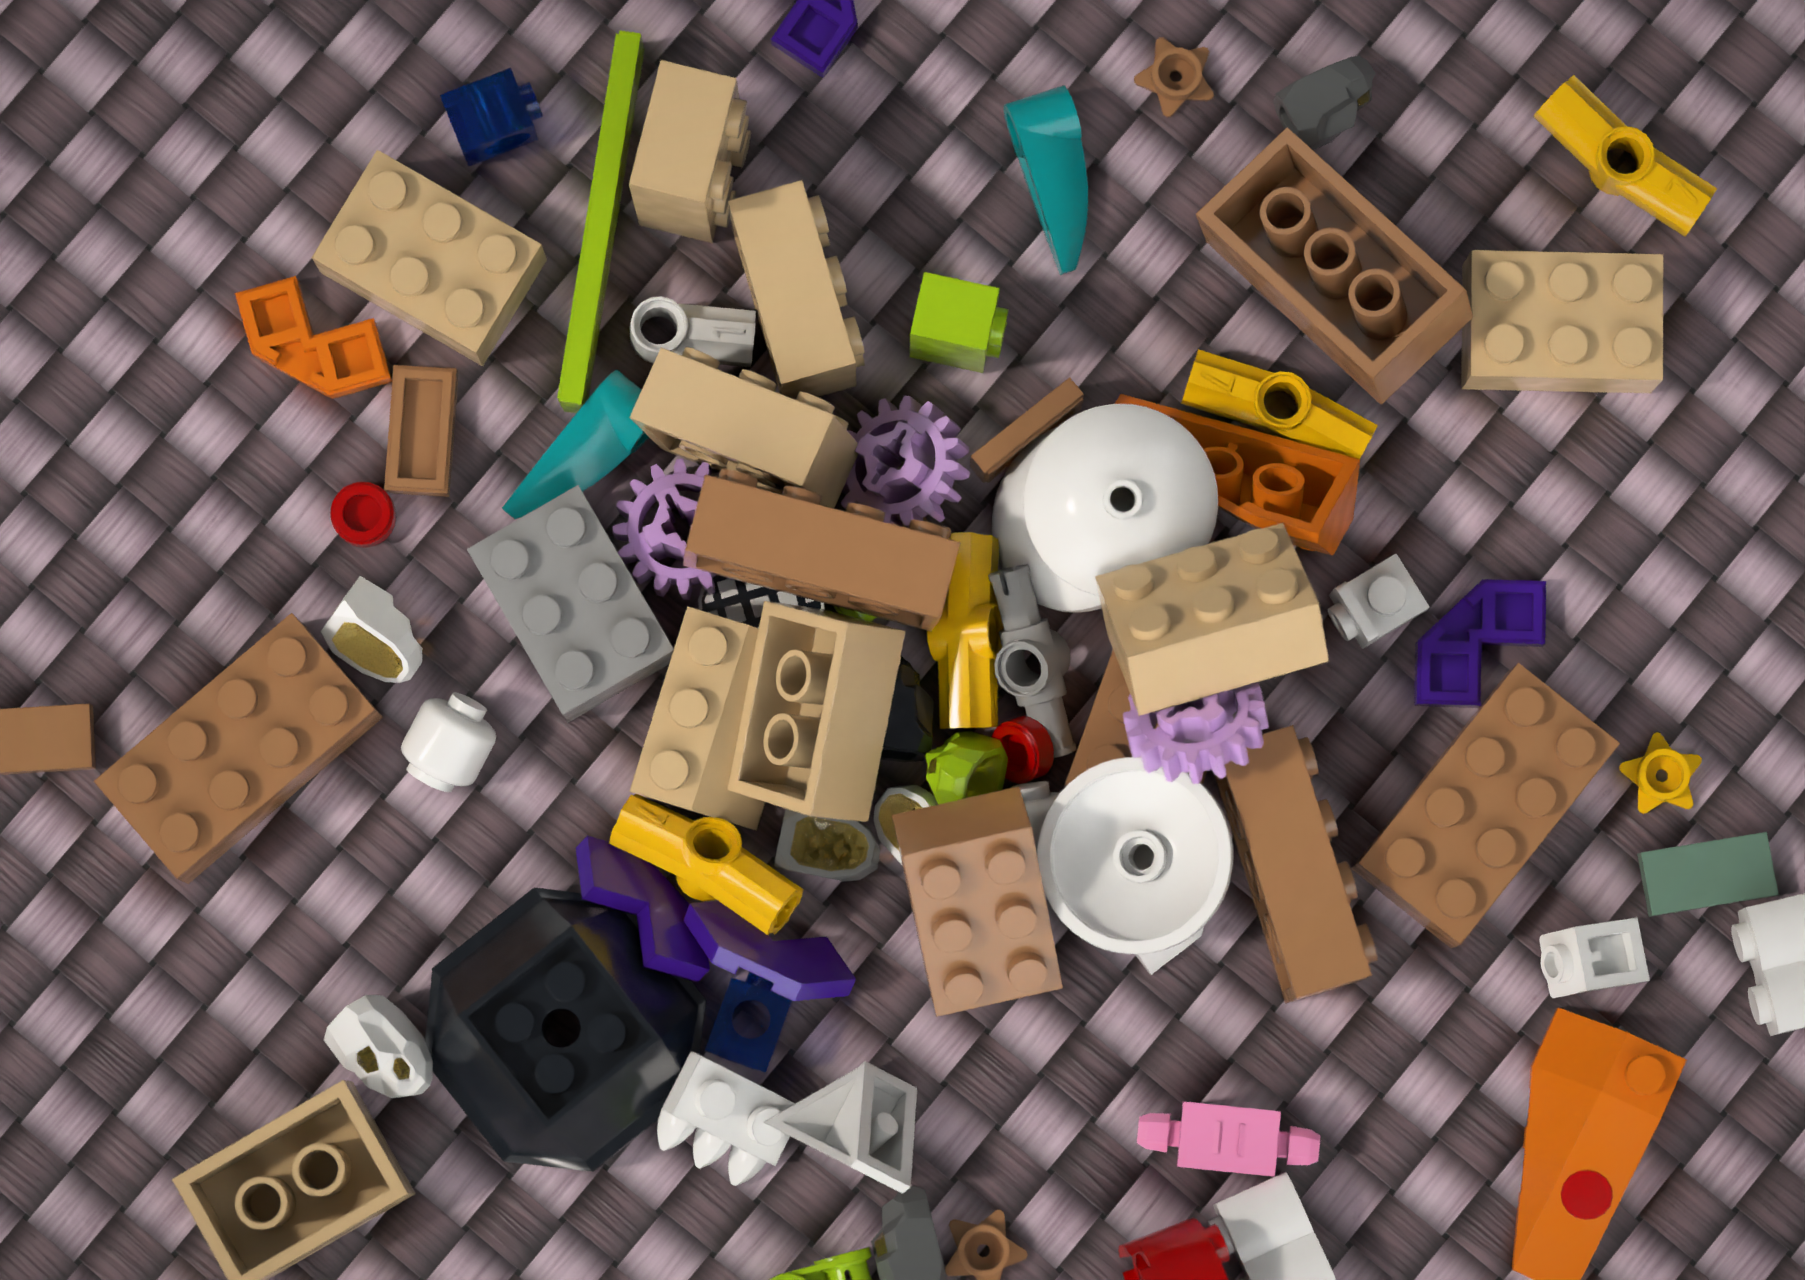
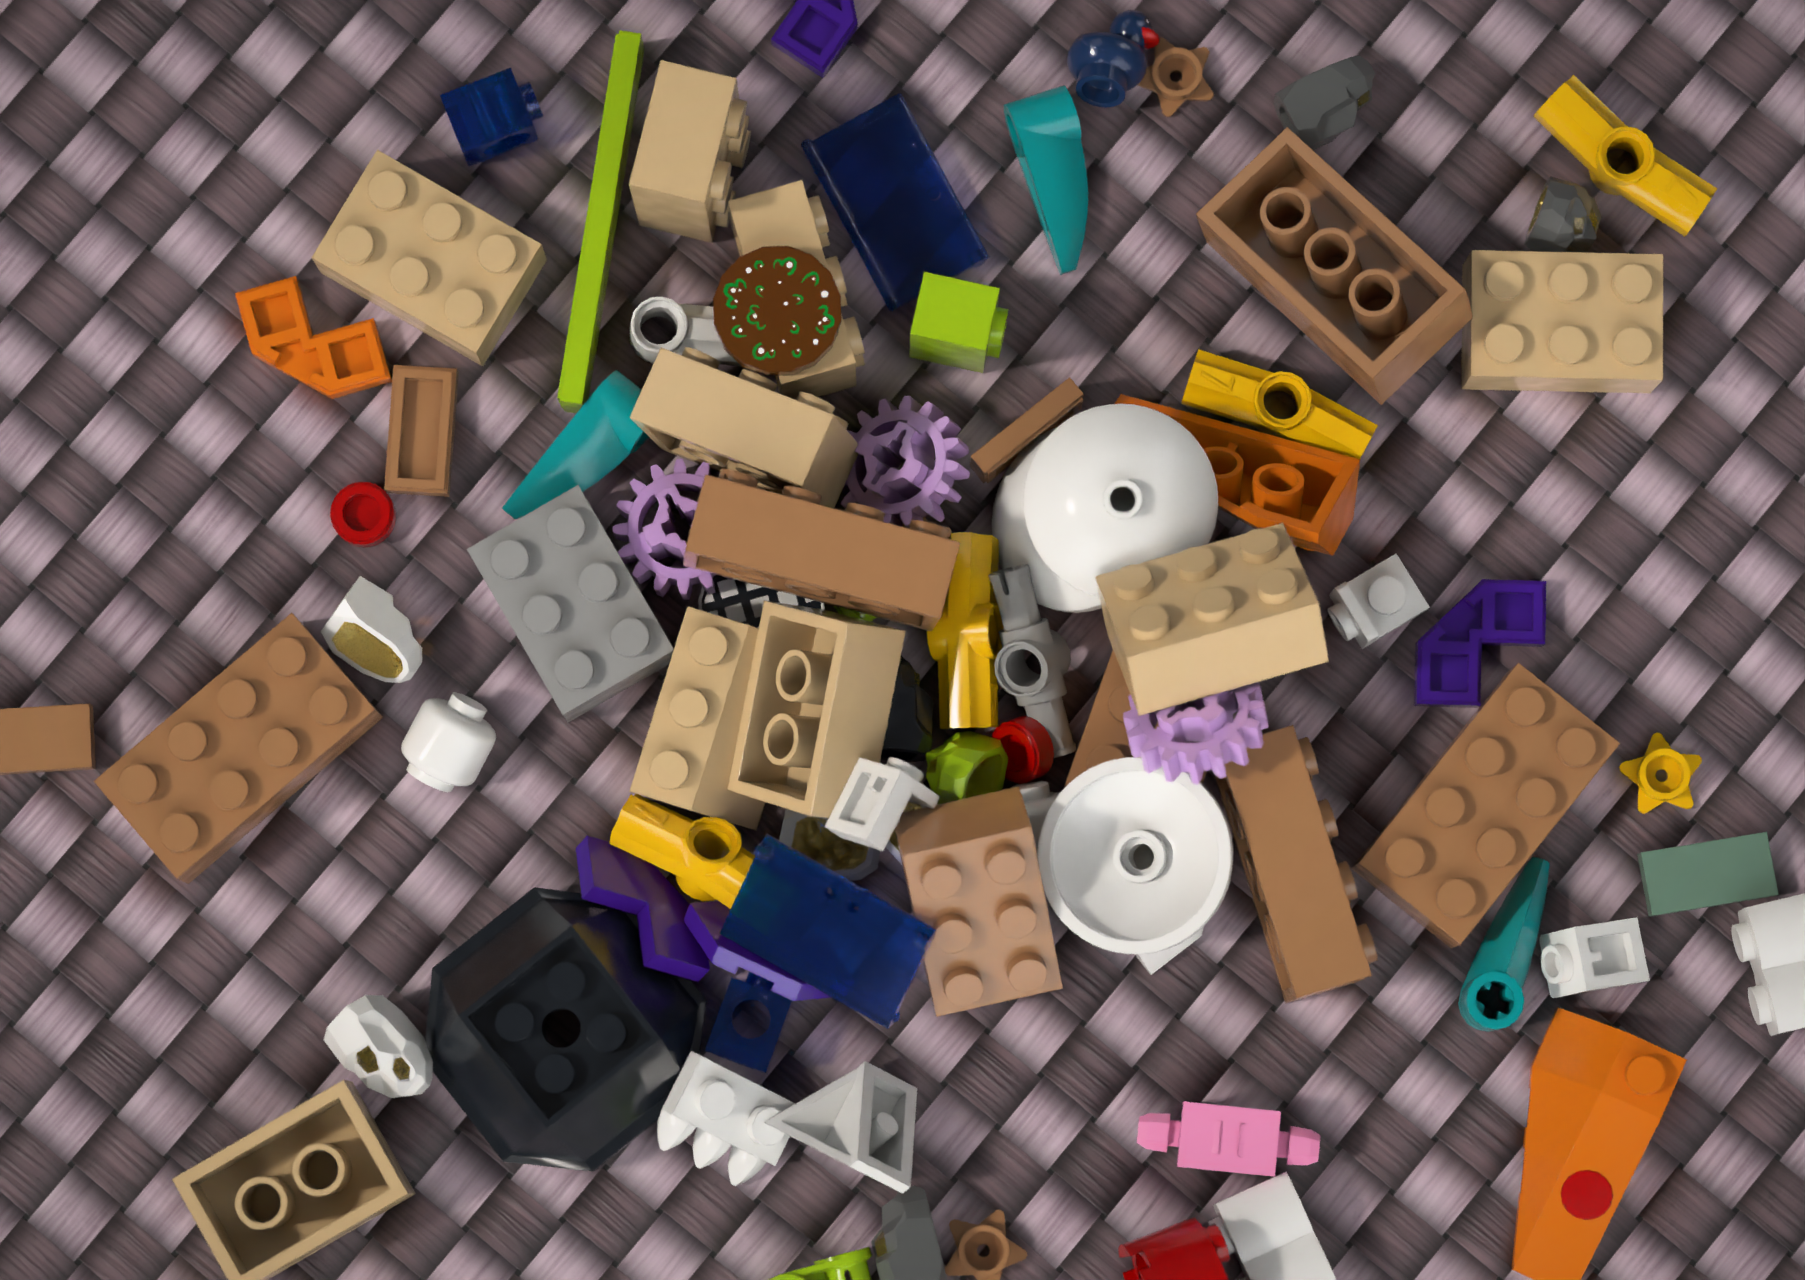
none -> reddish brown tile [713,246,842,376]
none -> clear blue door [719,834,937,1029]
none -> clear blue door [801,93,990,312]
none -> white bracket [825,757,940,851]
none -> dark blue animal [1067,10,1160,108]
none -> teal piece [1458,857,1550,1032]
none -> dark grey rock [1524,176,1601,253]

